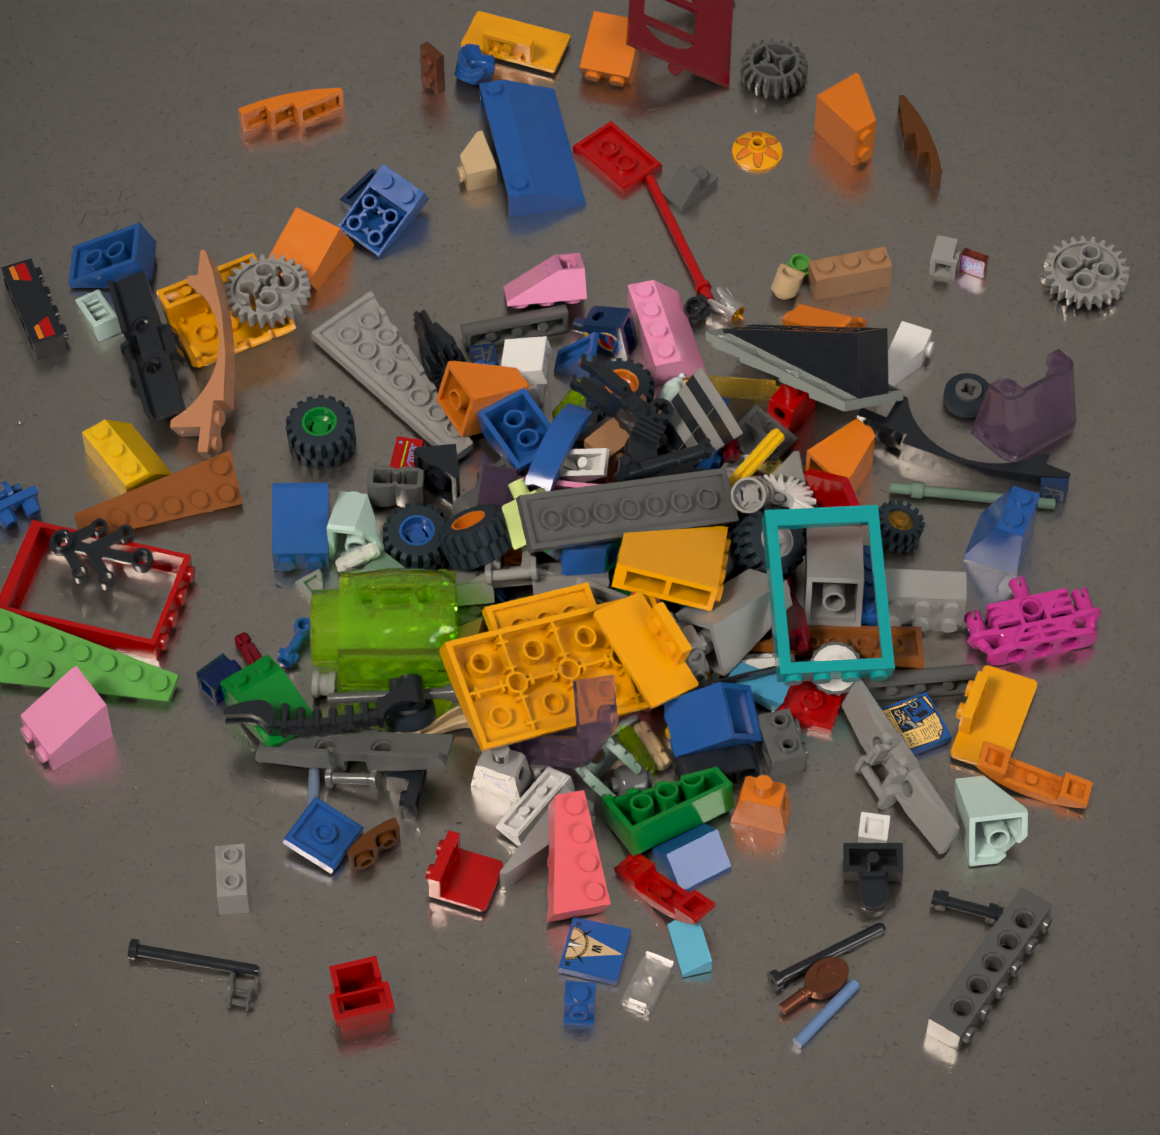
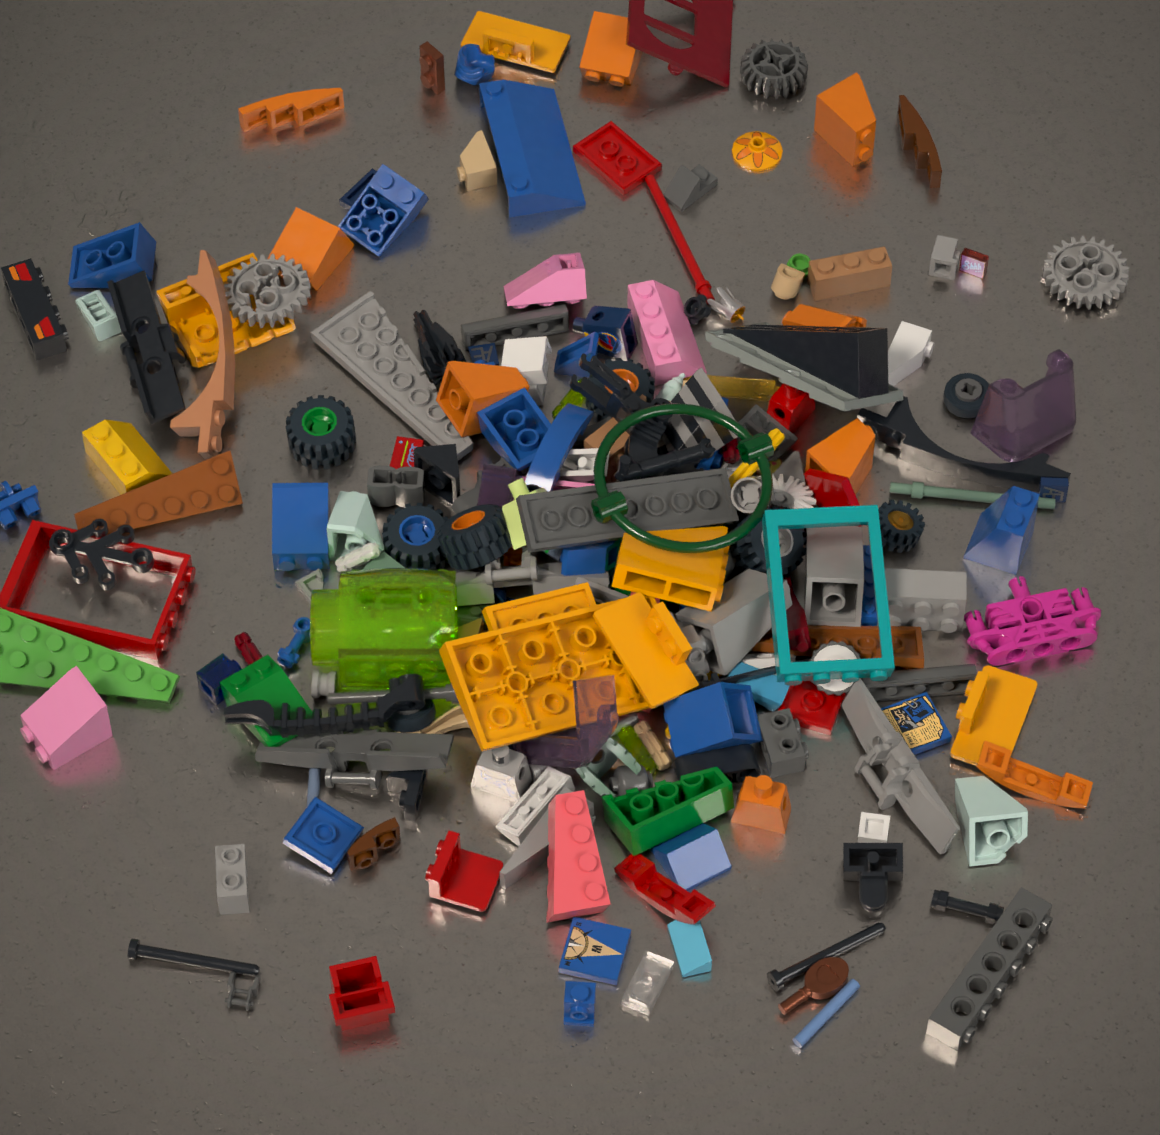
none -> dark green piece [591,403,774,553]

